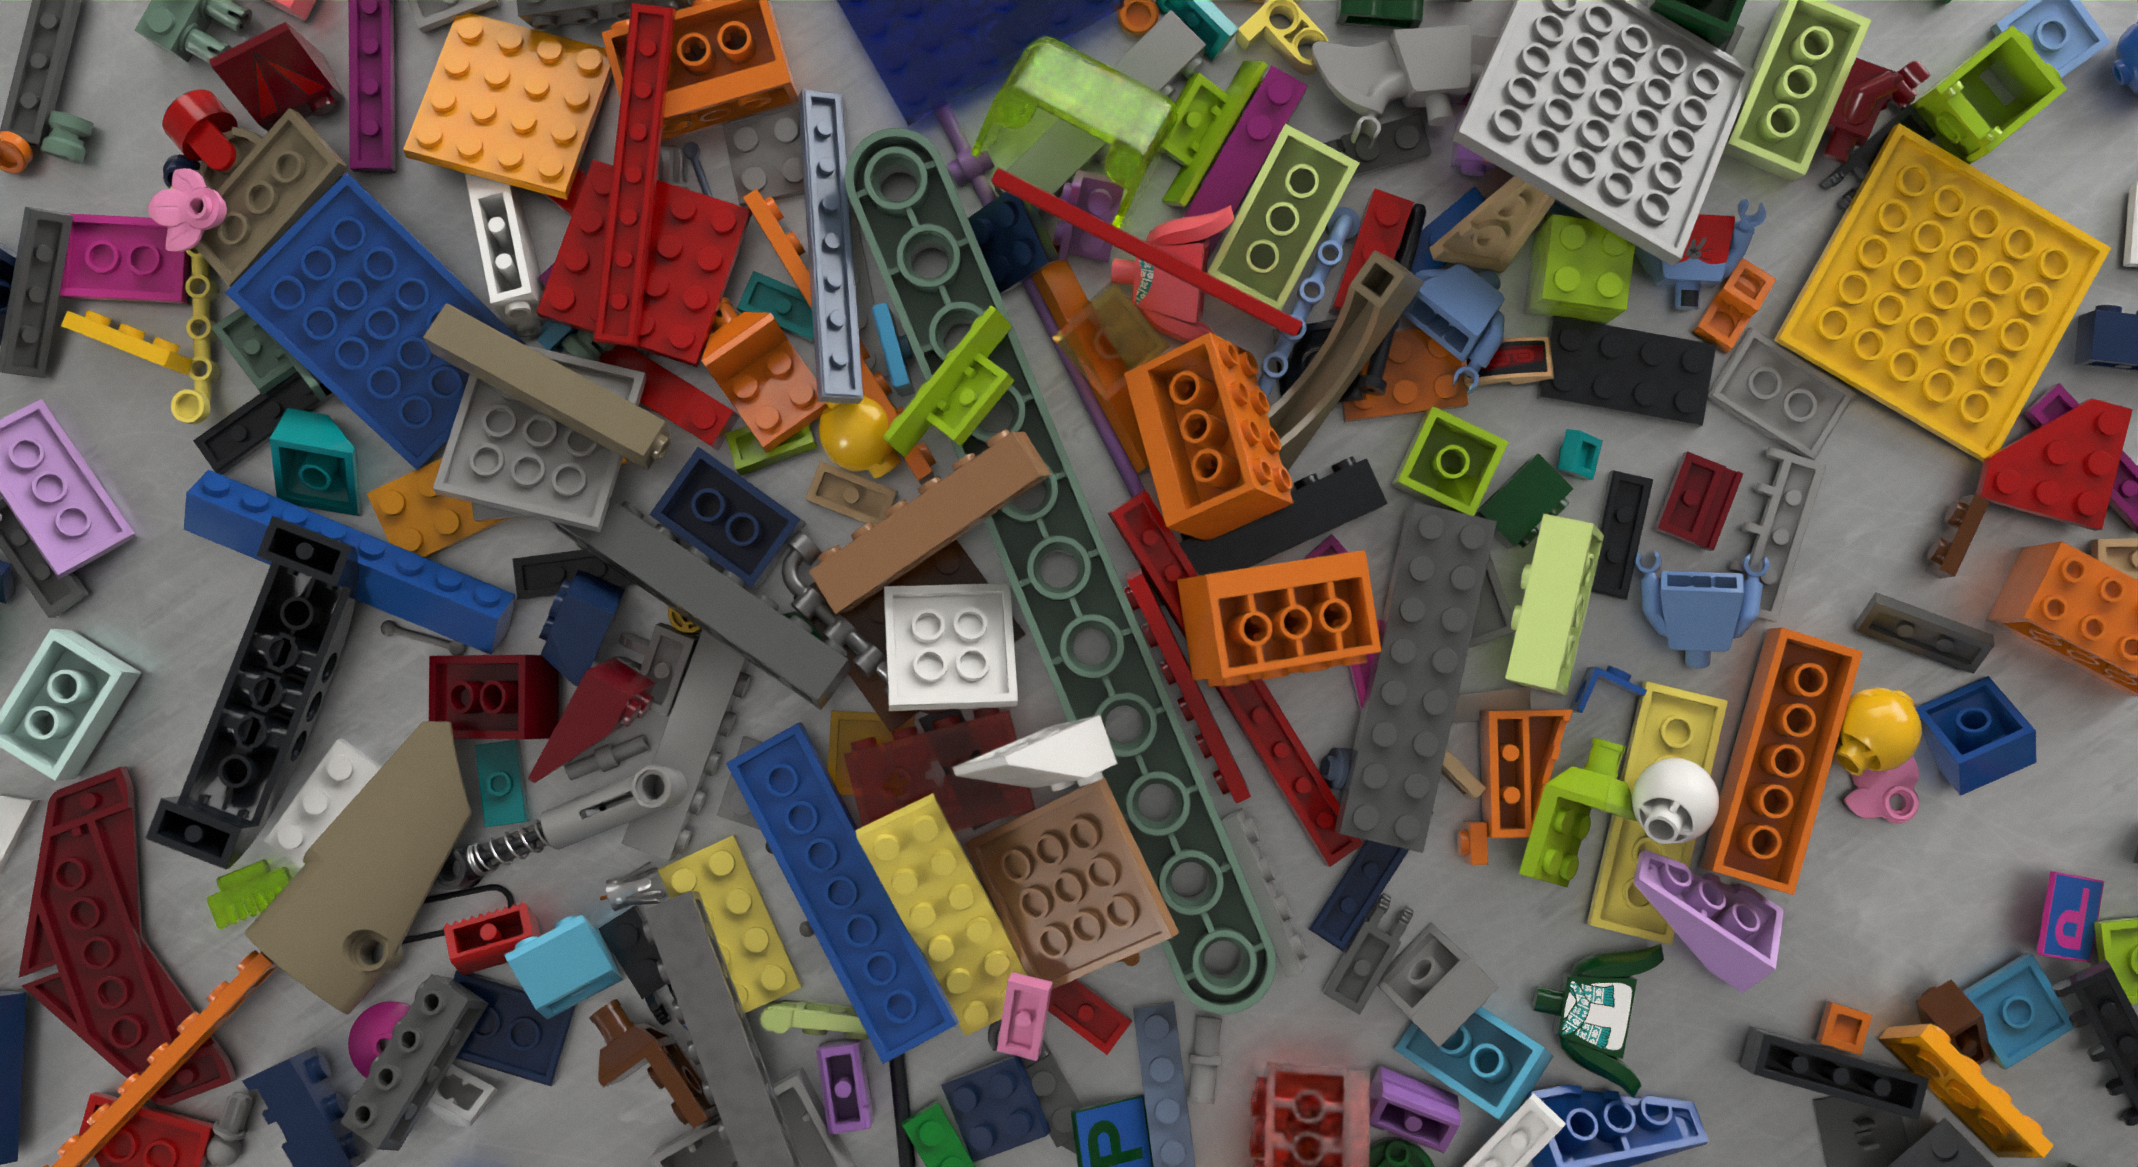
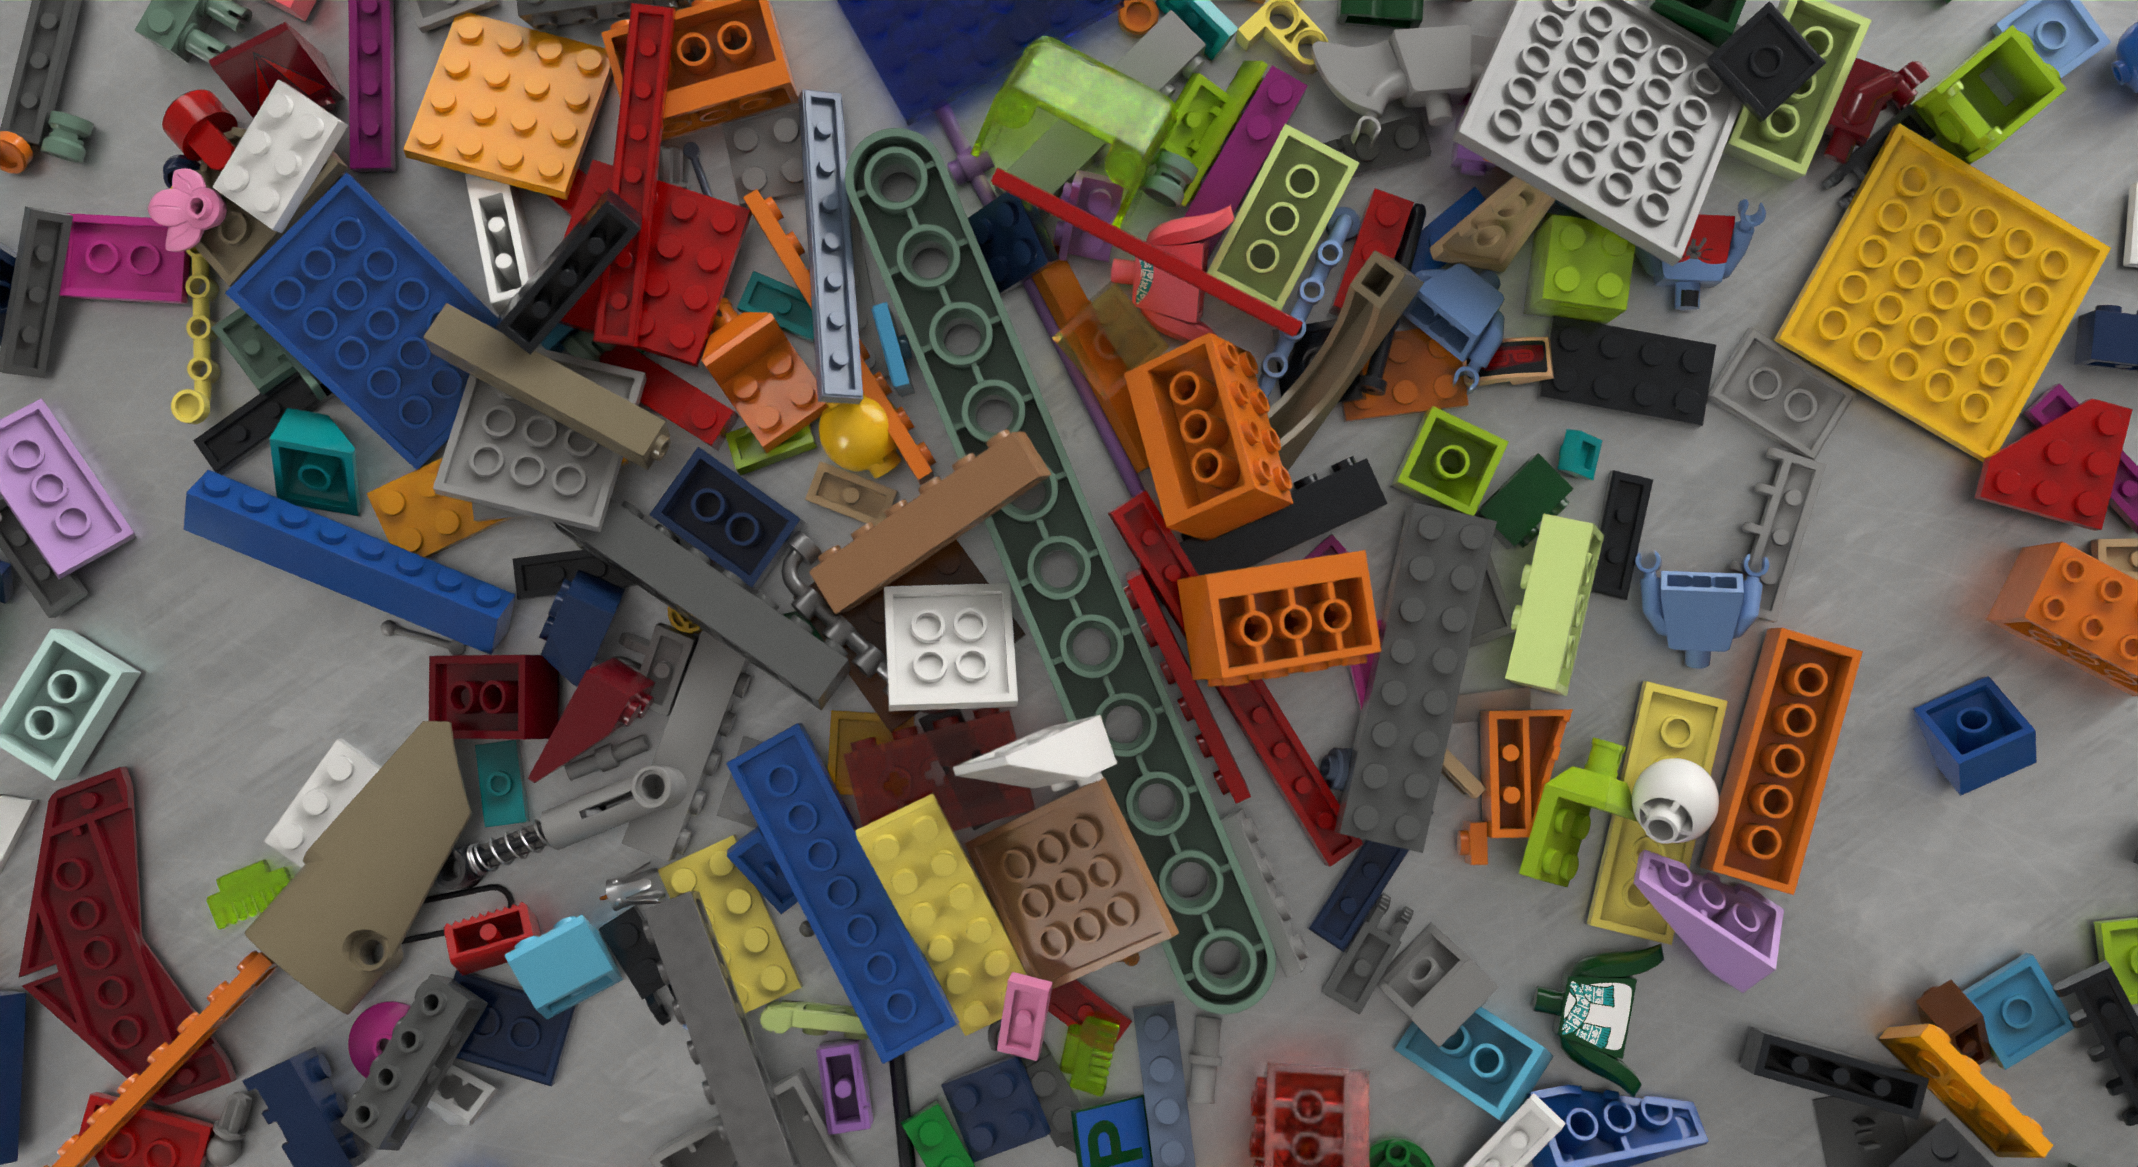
yellow plate [61,309,193,375] -> none
black slope [145,516,359,869] -> none
reddish brown plate [589,999,719,1129] -> none
lime bracket [883,306,1015,457] -> none
medium lavender brick [1364,1067,1461,1153] -> none
blue bracket [1569,666,1647,713] -> none
dark red plate [1654,451,1744,551] -> none
orange slope [1692,258,1776,354] -> none
orange plate [1816,1001,1872,1055] -> none
yellow brick [1834,688,1922,776] -> none
bright pink plate [1844,756,1919,823] -> none
dark grey plate [1856,592,1994,674] -> none
reddish brown plate [1926,494,1990,579] -> none
blue piece [2037,871,2104,963] -> none
none -> white plate [213,79,348,233]
none -> black brick [496,188,642,355]
none -> blue plate [727,826,798,914]
none -> clear neon green piece [1060,1016,1120,1097]
none -> sand green wheel [1142,151,1198,209]
none -> black tile [1704,1,1826,123]

